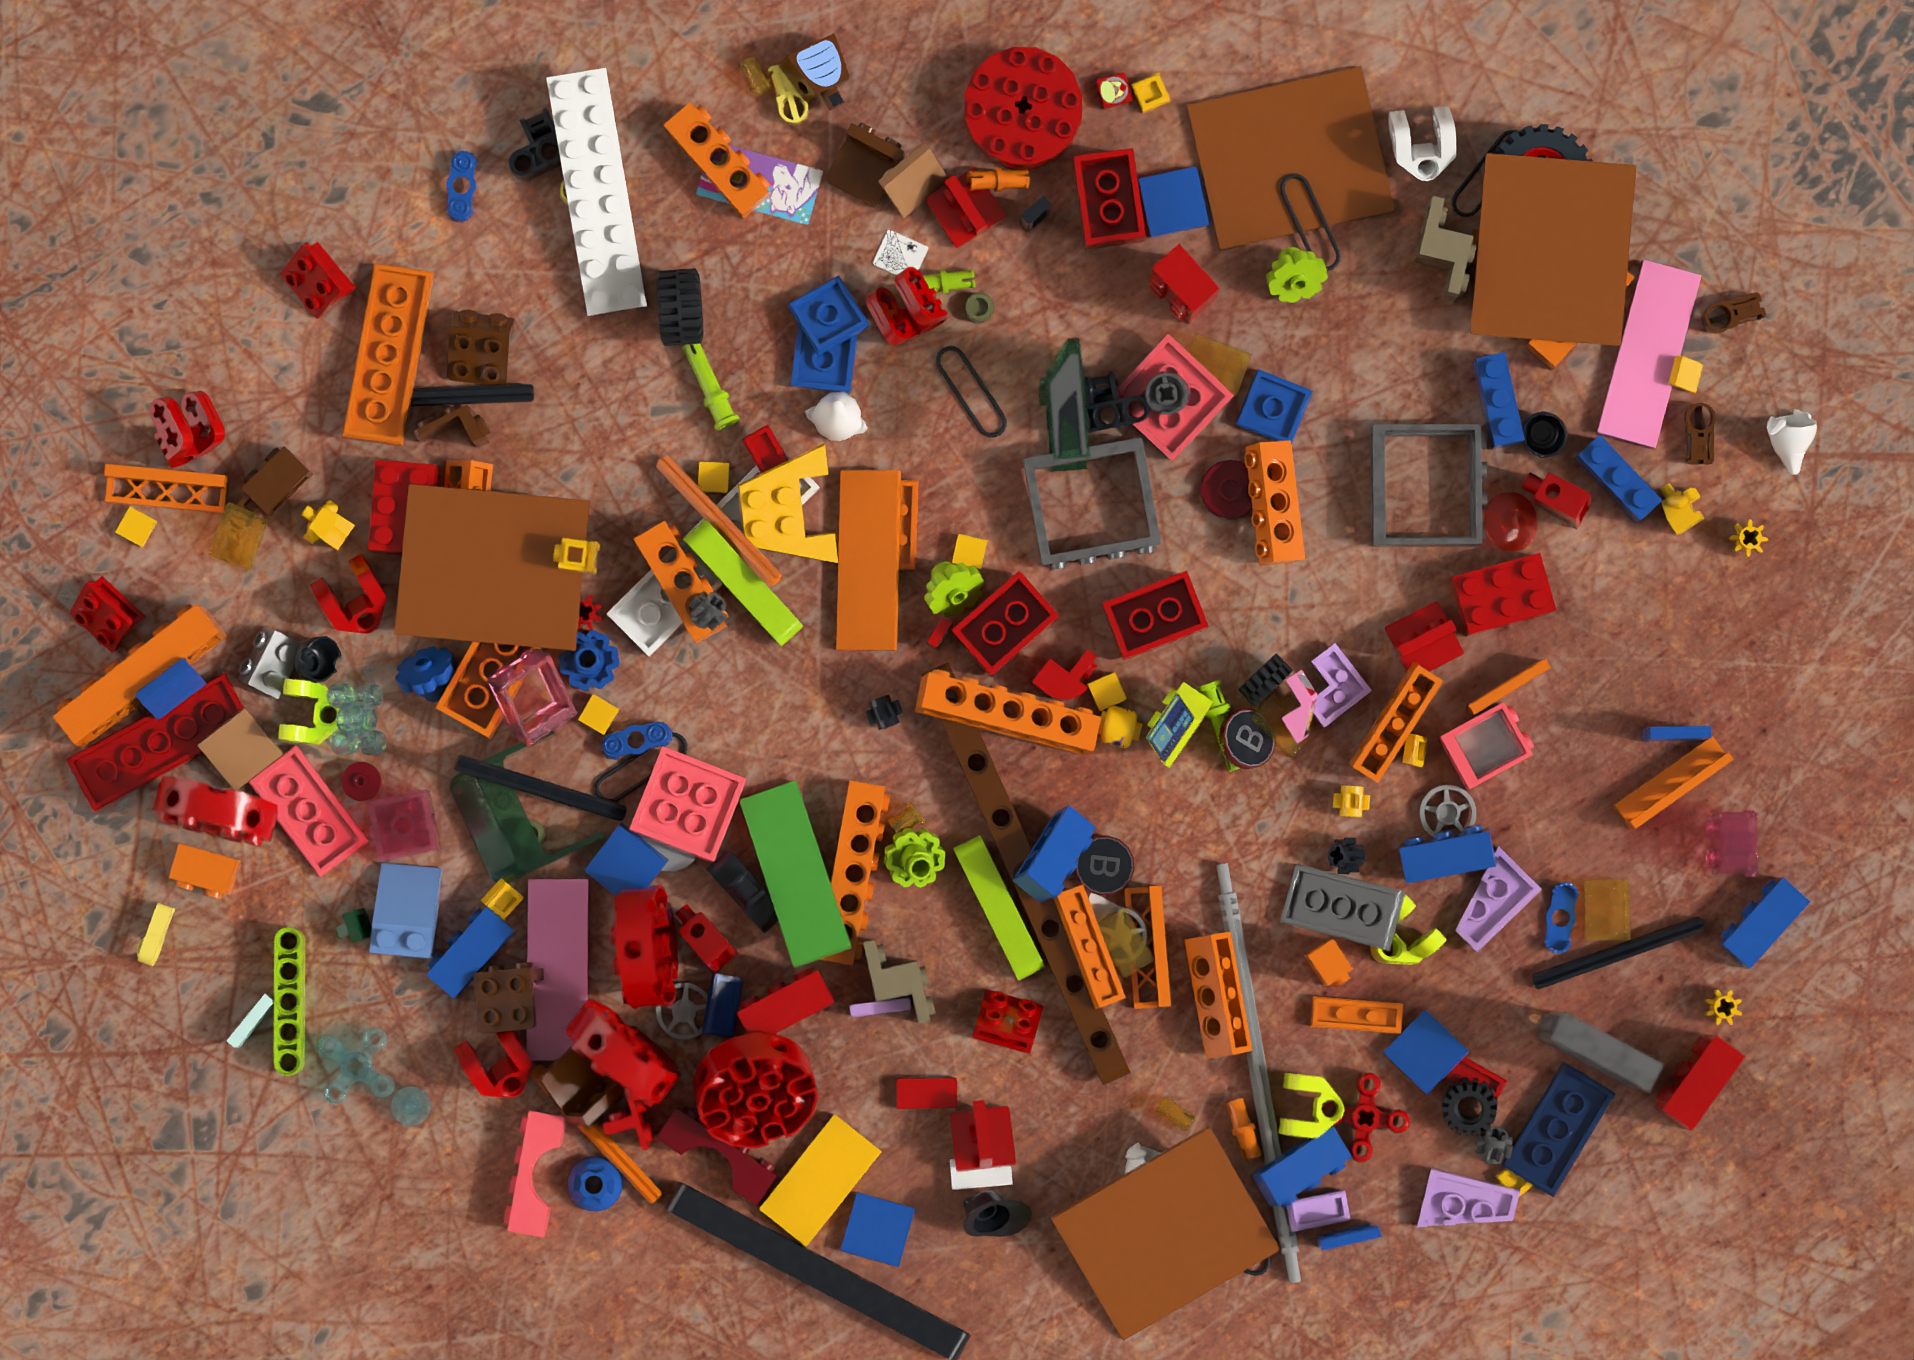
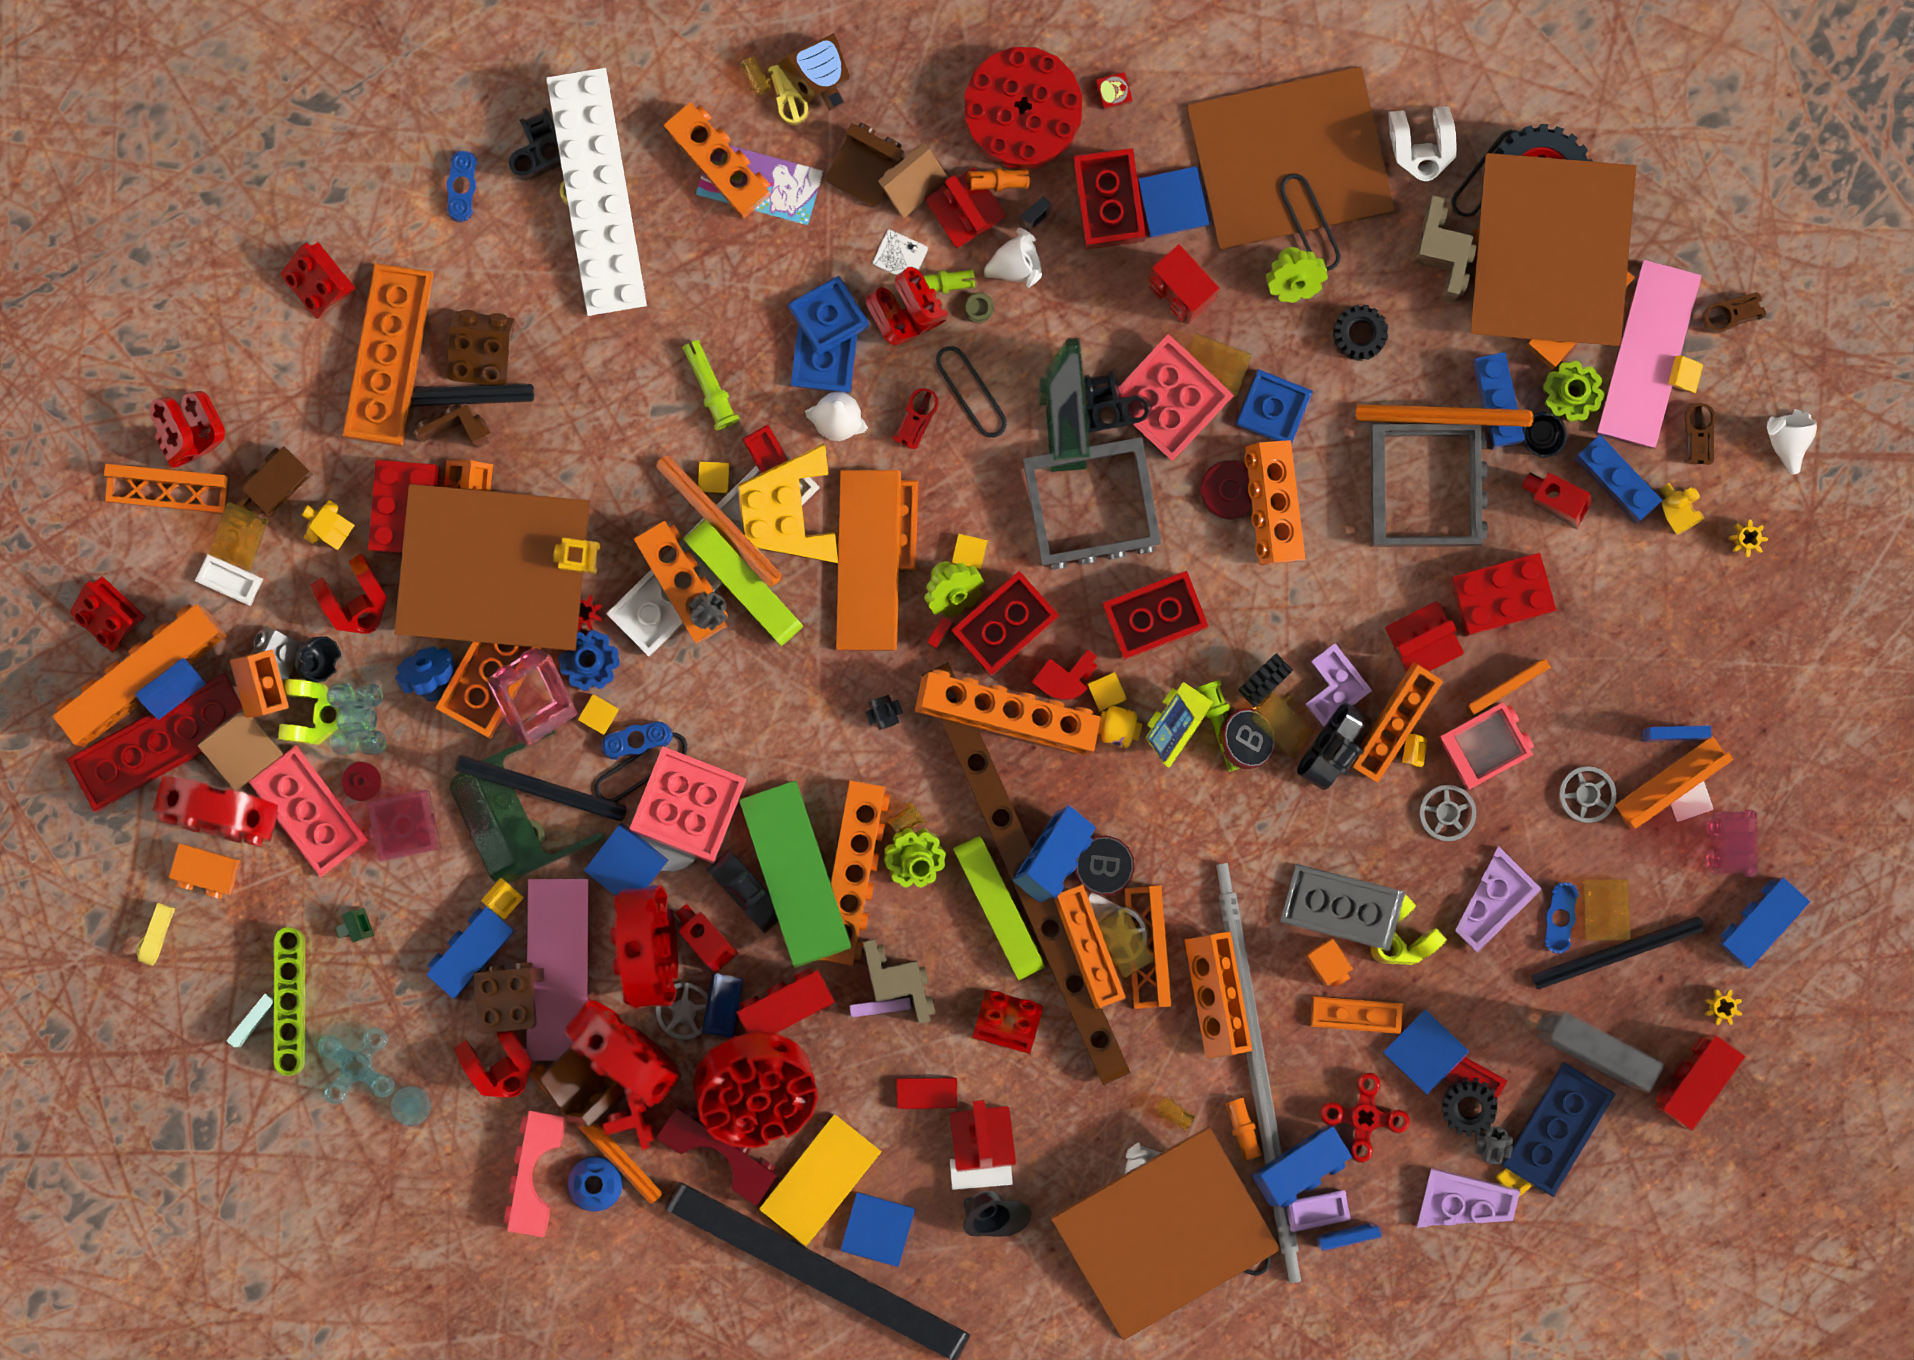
yellow tile [115,506,158,547] -> none
medium blue slope [369,863,442,958] -> none
black tyre [657,268,704,346] -> none
yellow tile [1131,73,1170,113] -> none
dark grey wheel [1145,372,1190,415] -> none
neon yellow piece [1278,1073,1344,1138] -> none
bright pink slope [1282,670,1317,744] -> none
black gear [1328,837,1365,874] -> none
yellow gear [1333,786,1370,817] -> none
blue brick [1399,824,1497,884] -> none
clear red dish [1484,492,1538,552] -> none
none -> white tile [195,554,263,606]
none -> orange brick [230,649,289,718]
none -> red piece [893,388,939,449]
none -> white hat [984,228,1042,288]
none -> black piece [1297,703,1372,790]
none -> black tyre [1333,305,1388,361]
none -> orange axle [1355,404,1533,427]
none -> lime plant [1542,361,1604,423]
none -> light grey wheel [1559,766,1616,823]
none -> sticker [1671,781,1713,822]

